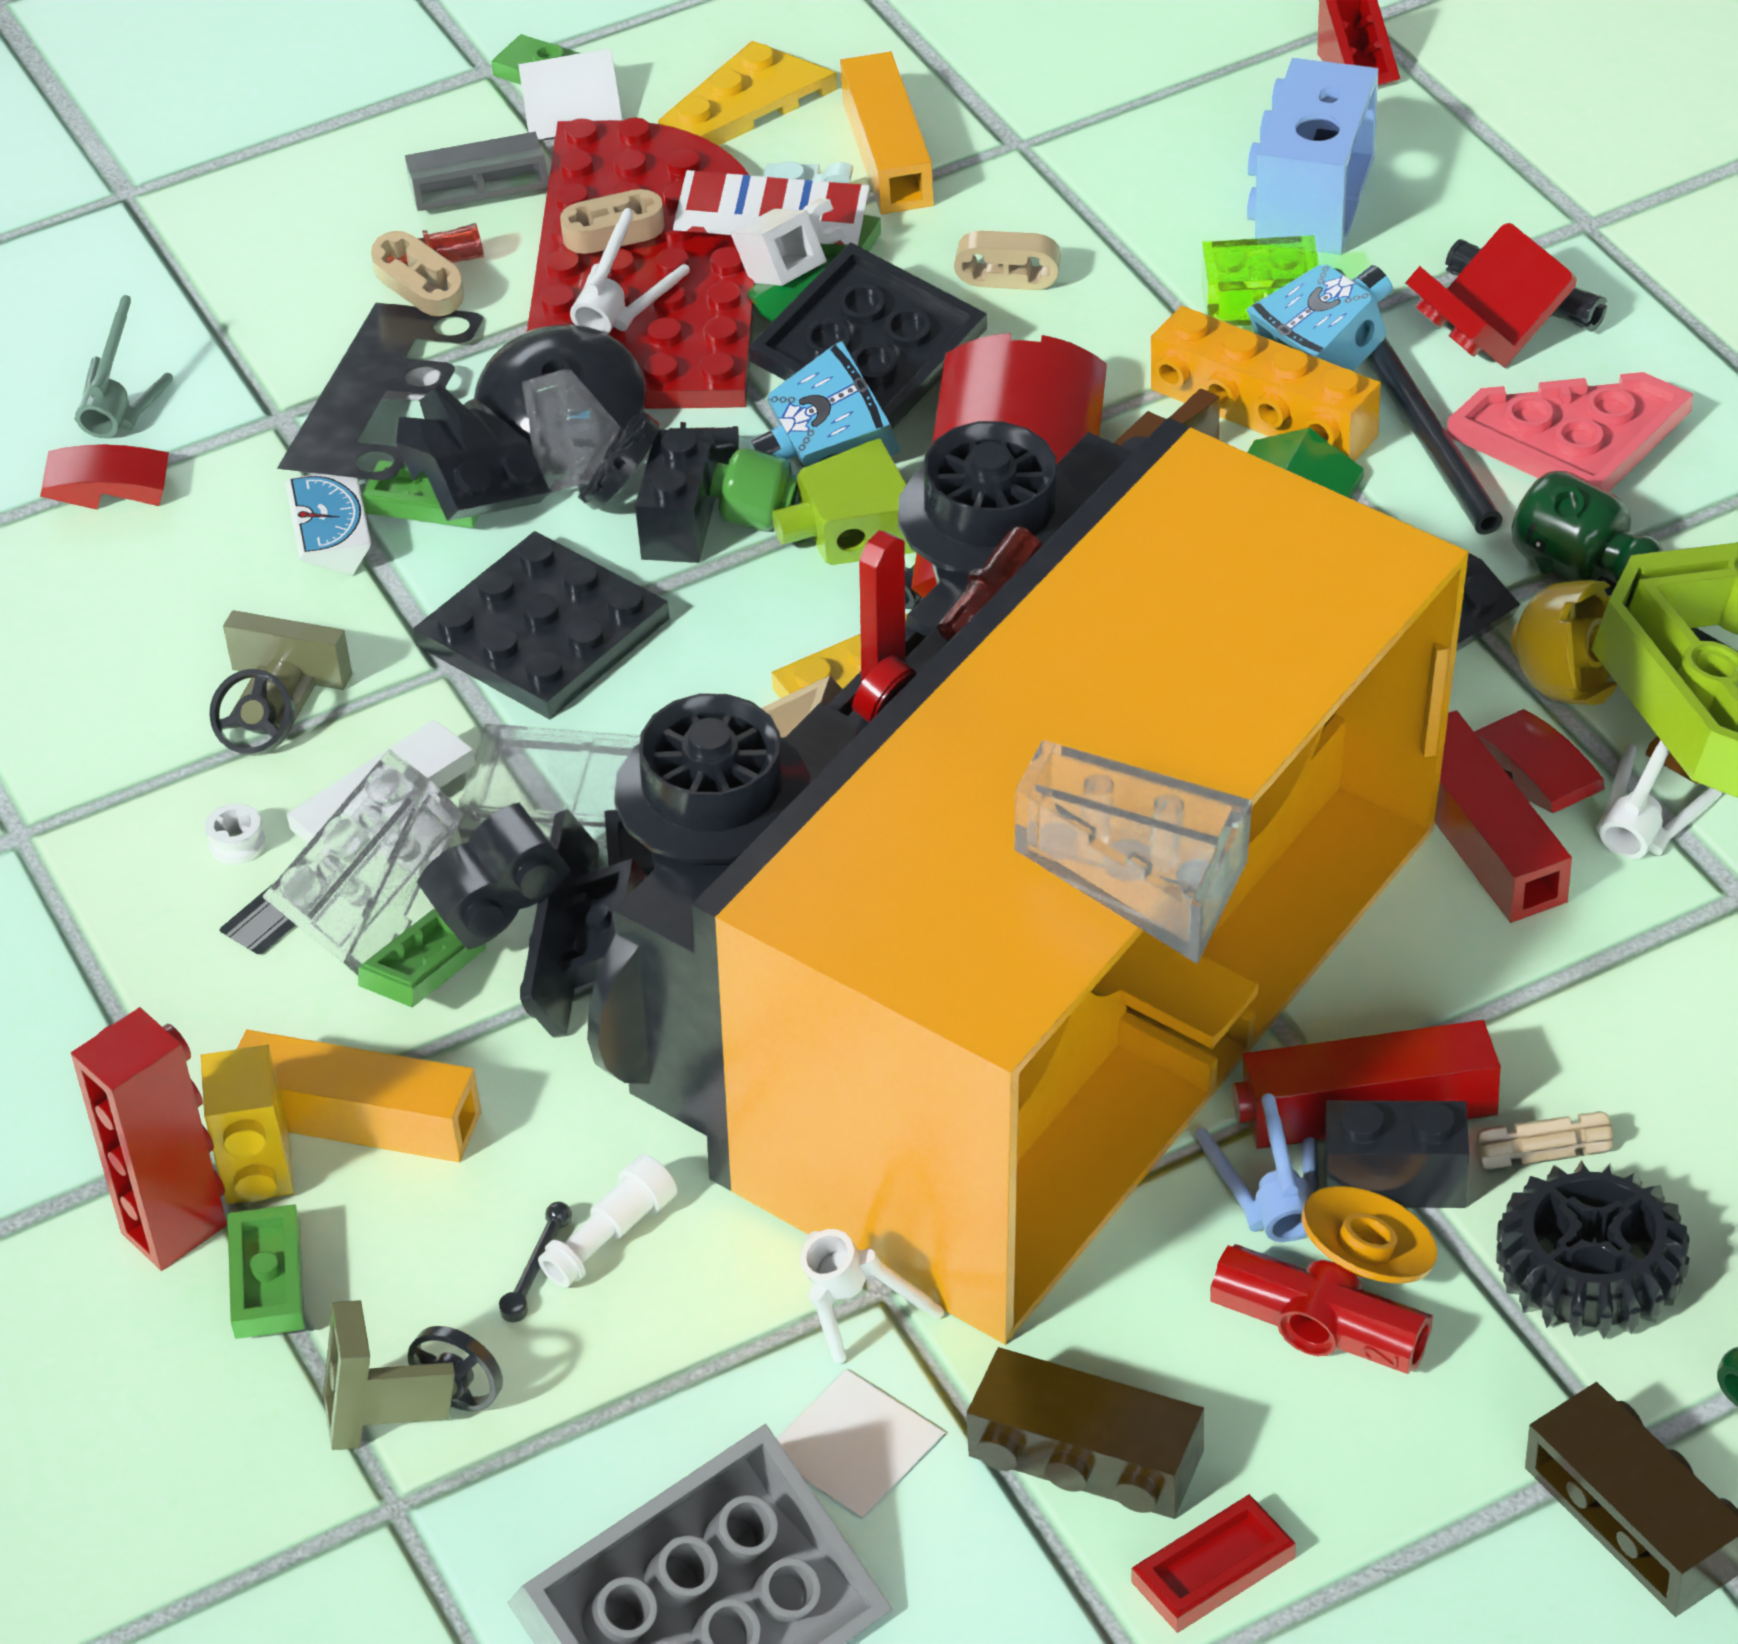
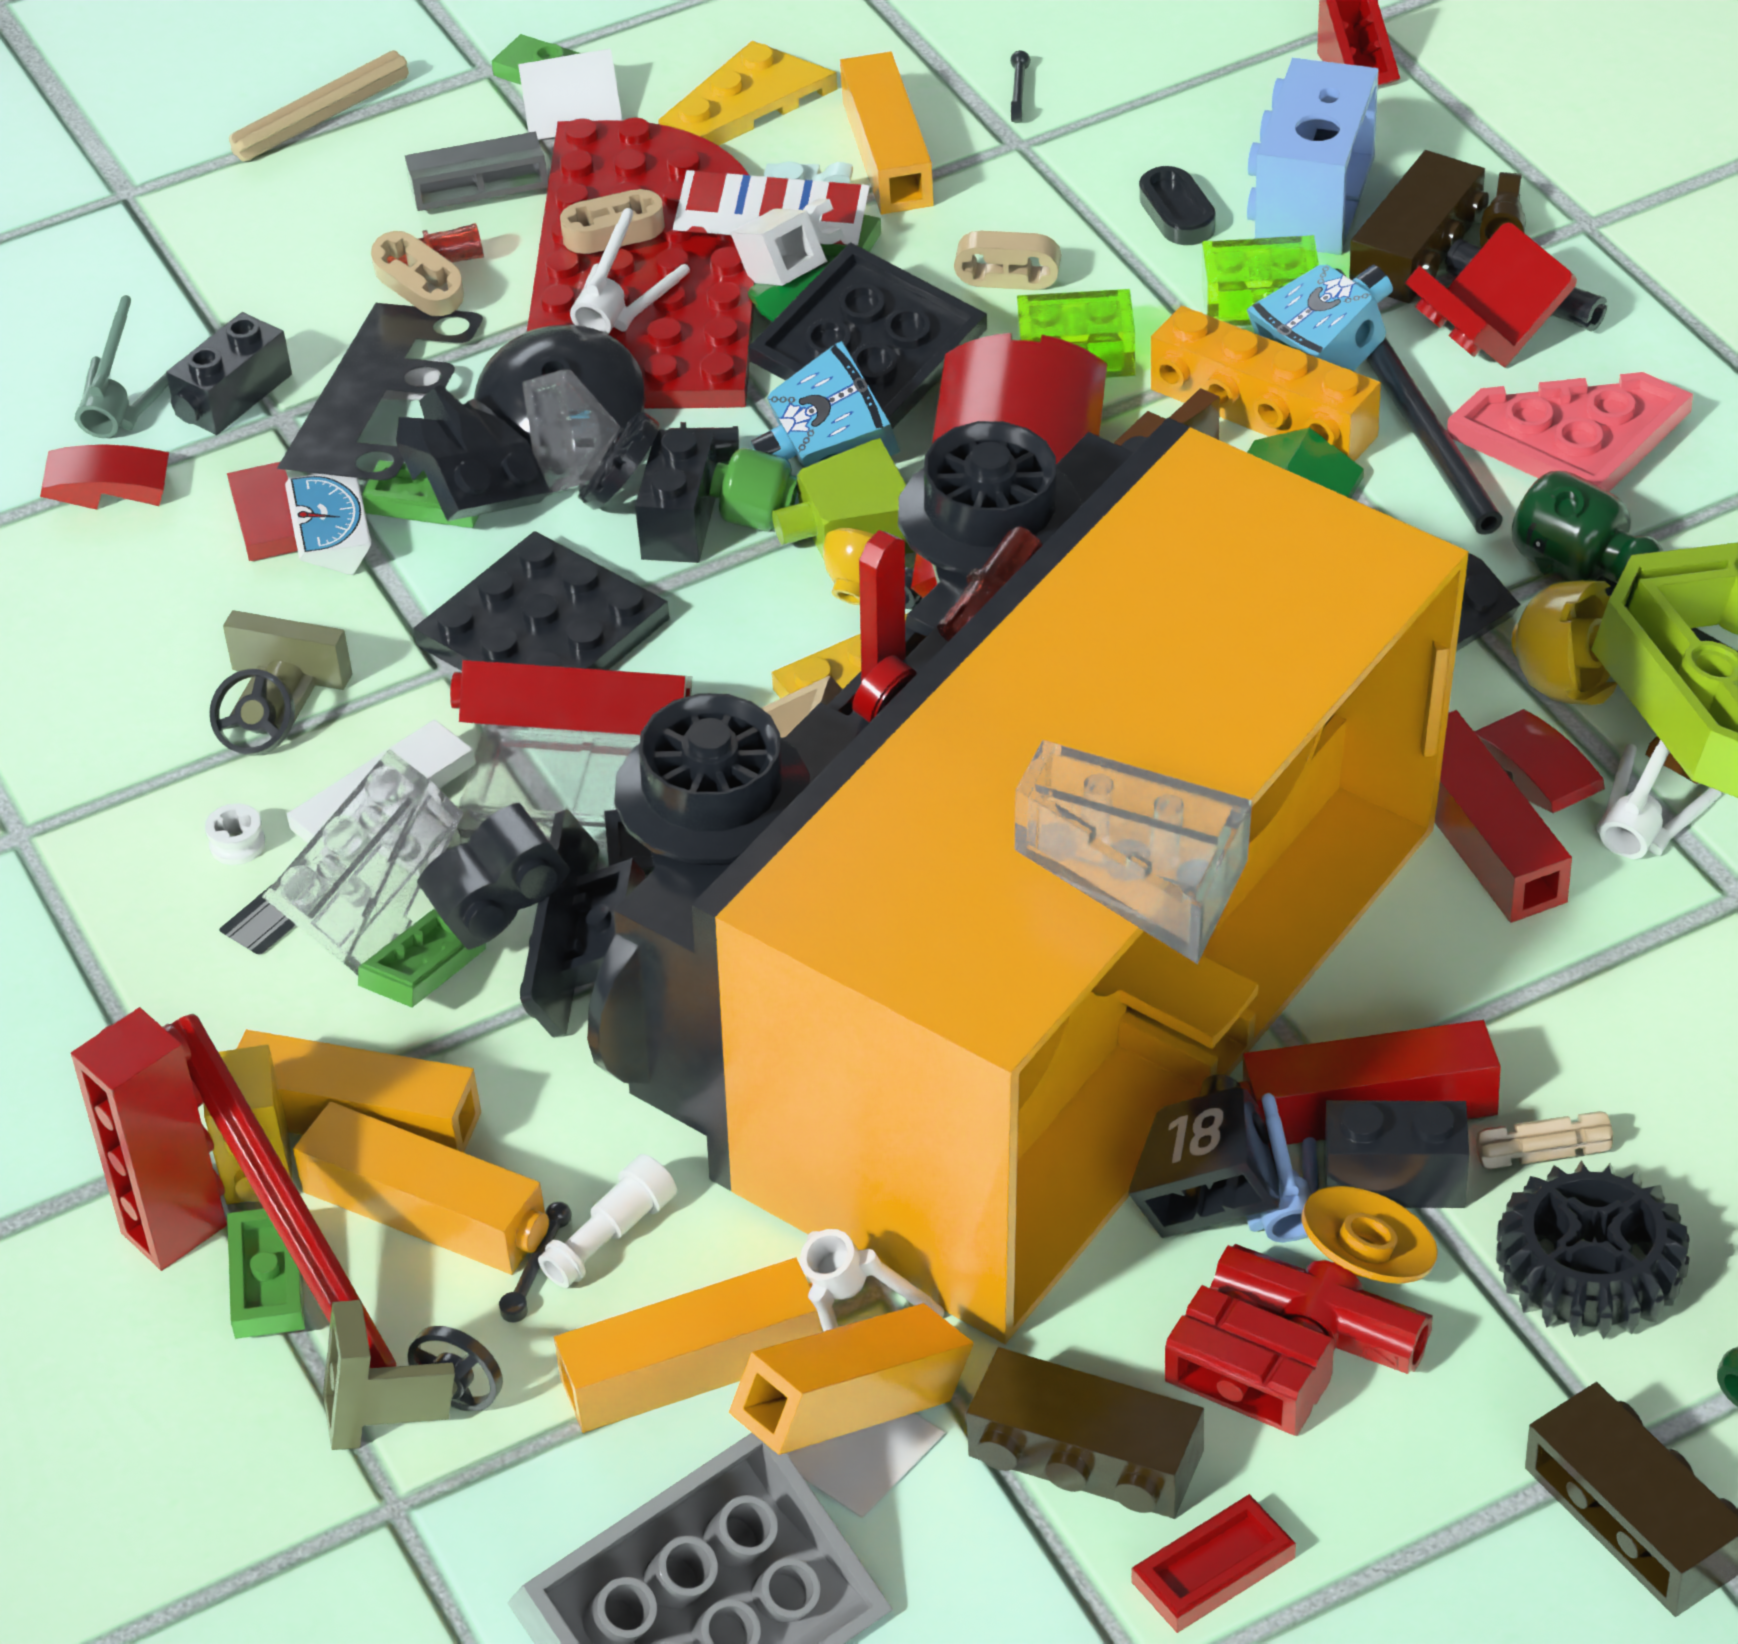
none -> black brick [166,312,292,435]
none -> red axle [171,1013,397,1368]
none -> tile [226,461,298,561]
none -> tan axle [229,50,409,162]
none -> light orange brick [293,1101,549,1275]
none -> red brick [450,660,693,735]
none -> light orange brick [553,1257,823,1433]
none -> light orange brick [728,1303,974,1455]
none -> yellow brick [823,528,874,605]
none -> black hinge [1010,50,1031,122]
none -> clear neon green brick [1017,289,1135,378]
none -> black torso [1128,1074,1280,1238]
none -> black tile [1139,166,1216,245]
none -> red brick [1165,1285,1334,1436]
none -> dark brown brick [1349,150,1489,304]
none -> dark brown piece [1480,172,1526,248]

